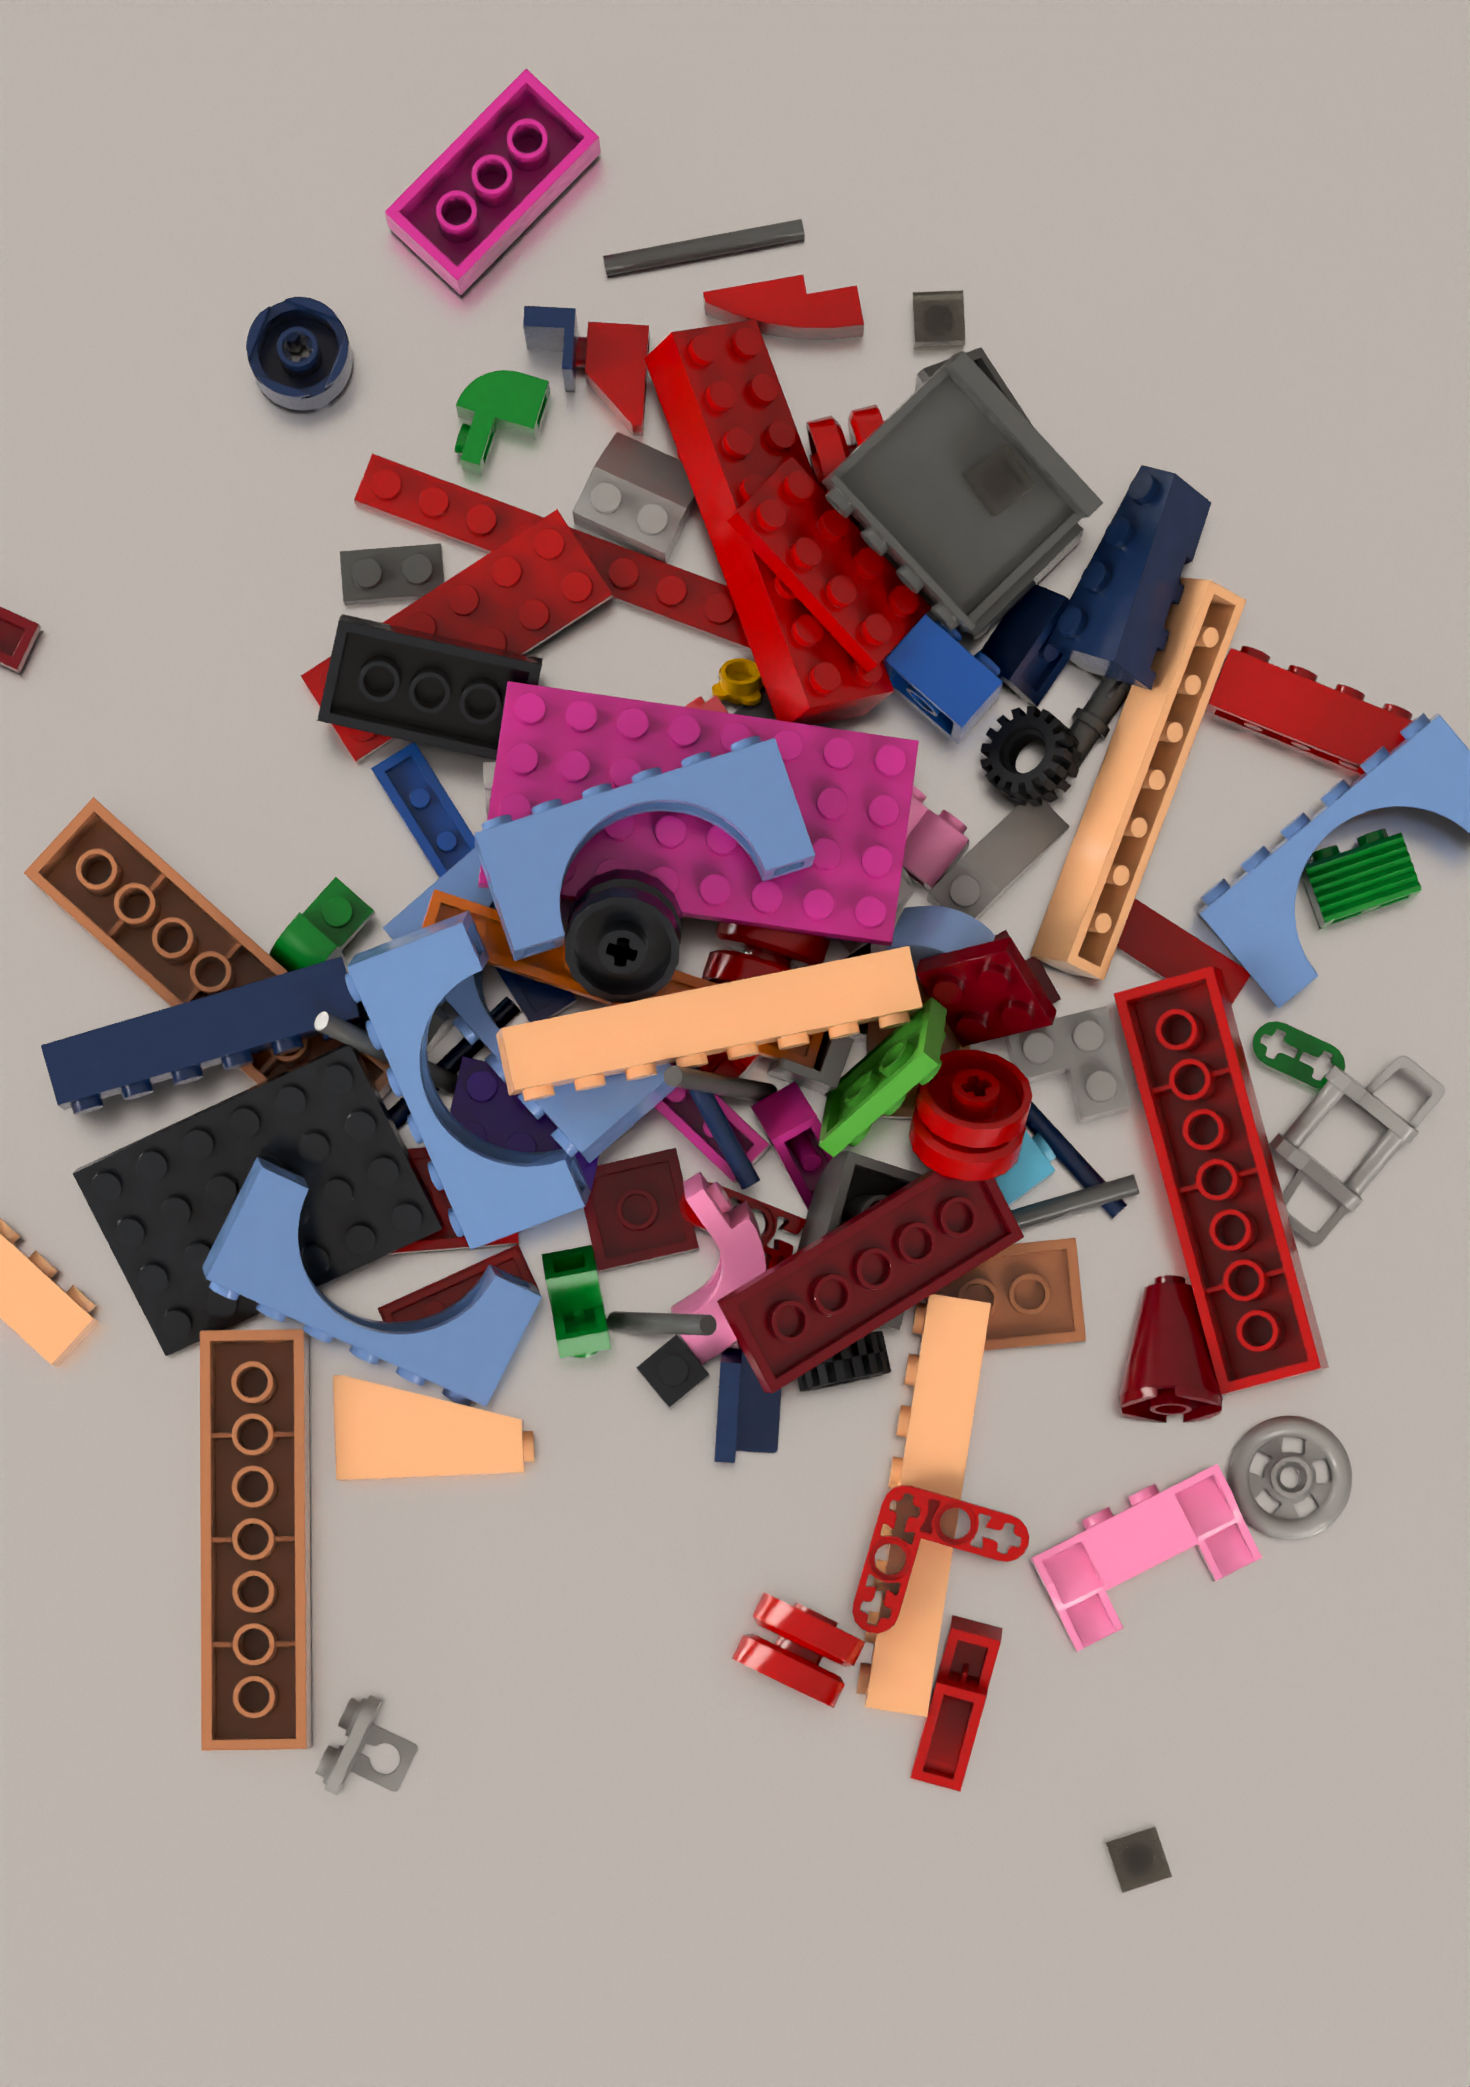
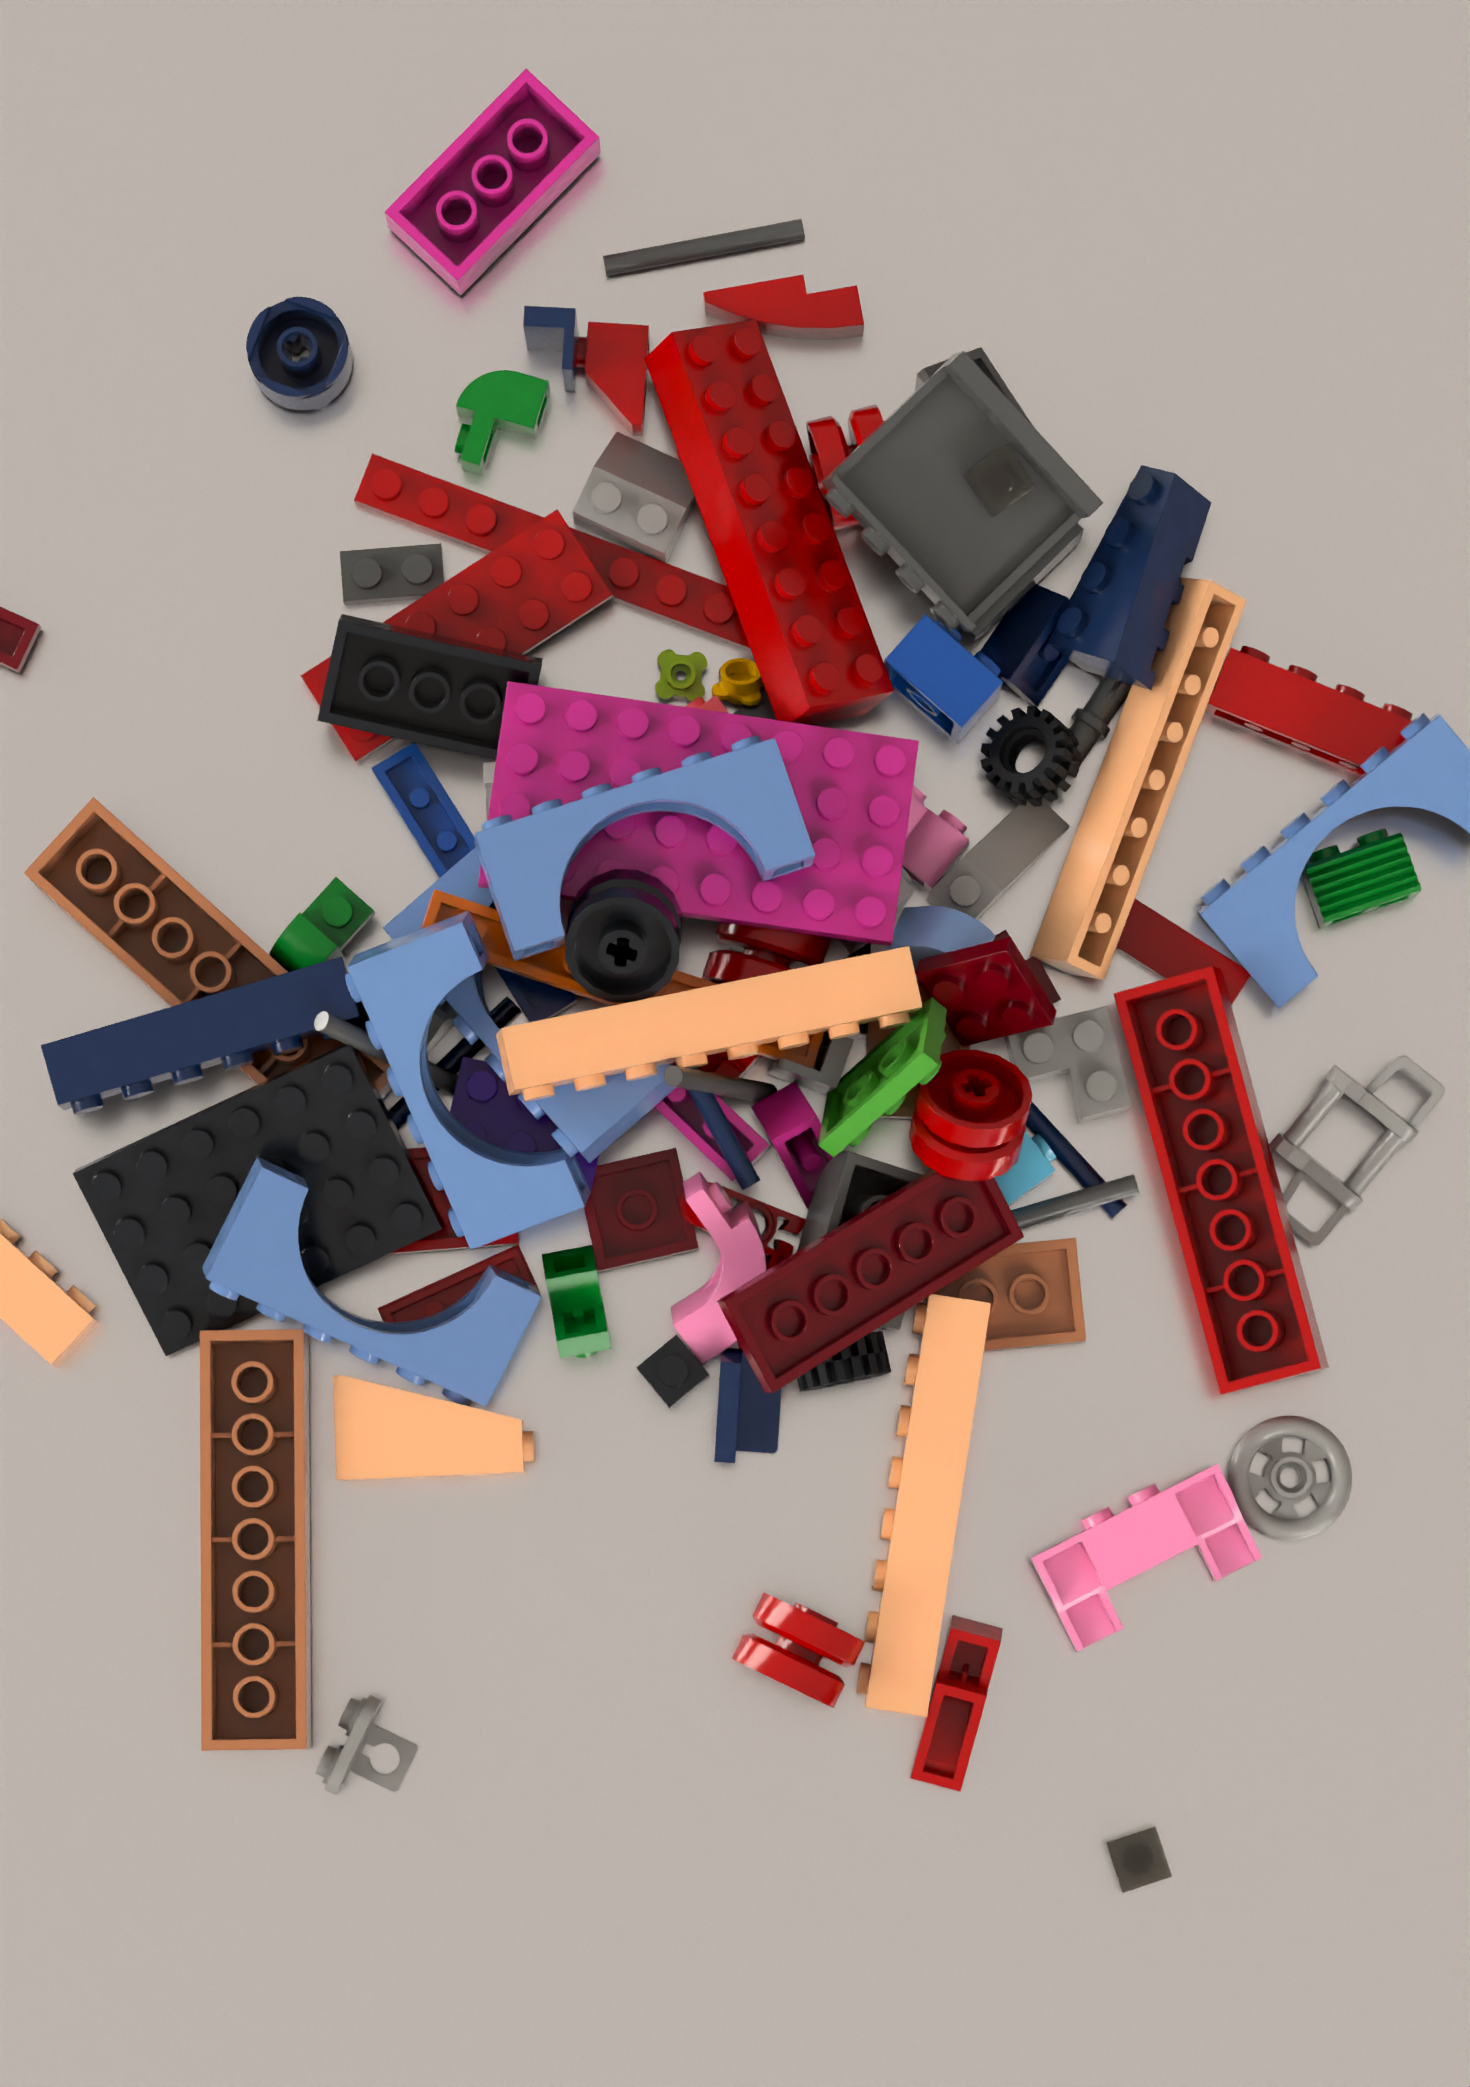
dark grey bar [607,1311,717,1336] -> none
red plate [727,457,931,673] -> none
red beam [852,1485,1029,1634] -> none
clear smoke plate [912,290,965,347] -> none
dark red cone [1119,1275,1223,1423] -> none
green beam [1250,1021,1346,1091] -> none
none -> lime plate [655,649,707,702]

